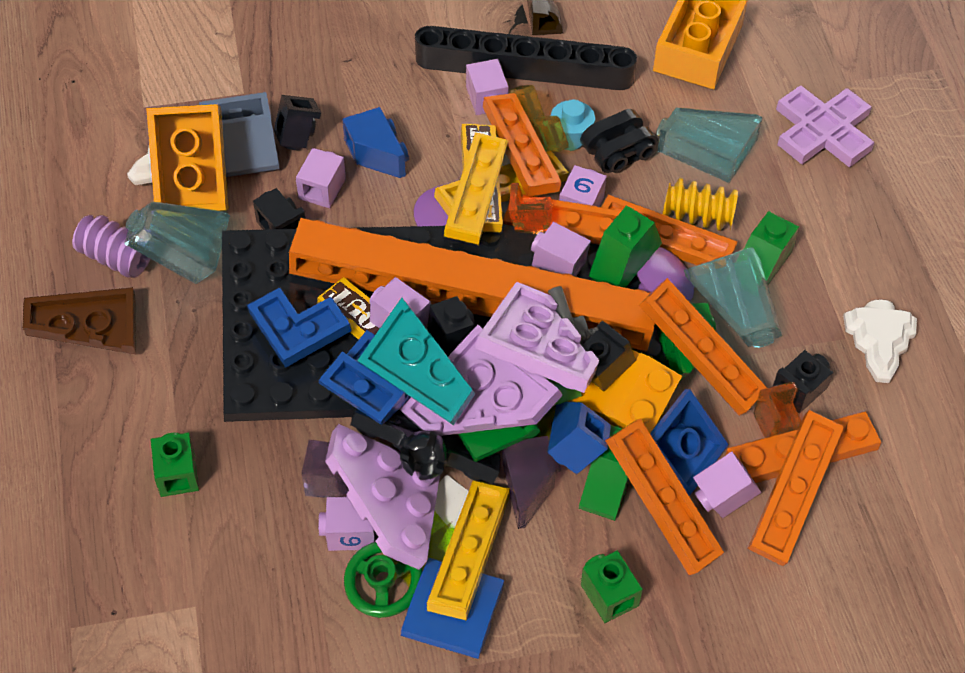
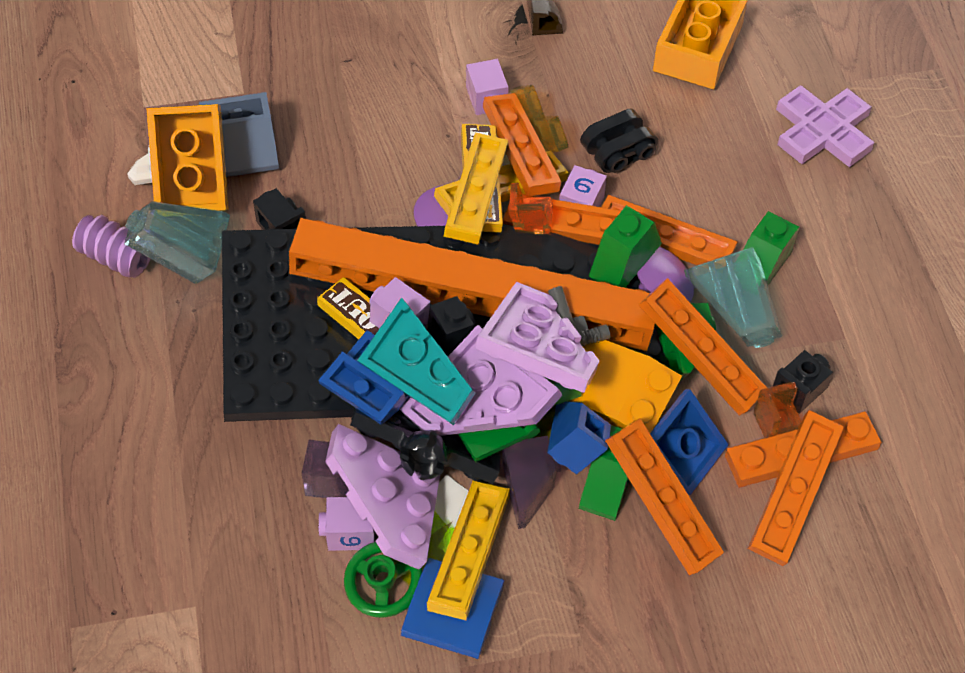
reddish brown wing [23,287,136,355] -> none
green brick [151,432,199,497] -> none
blue plate [247,288,351,368] -> none
black brick [274,95,321,151] -> none
lavender brick [296,148,346,208] -> none
blue slope [342,107,409,178] -> none
black beam [415,26,637,90] -> none
lavender brick [531,222,591,277] -> none
medium azure piece [550,99,595,151] -> none
green brick [580,550,643,624] -> none
black brick [582,321,636,391] -> none
clear light blue slope [656,107,763,183] -> none
yellow piece [663,178,738,231] -> none
lavender brick [693,452,762,518] -> none
white rock [843,300,917,383] -> none

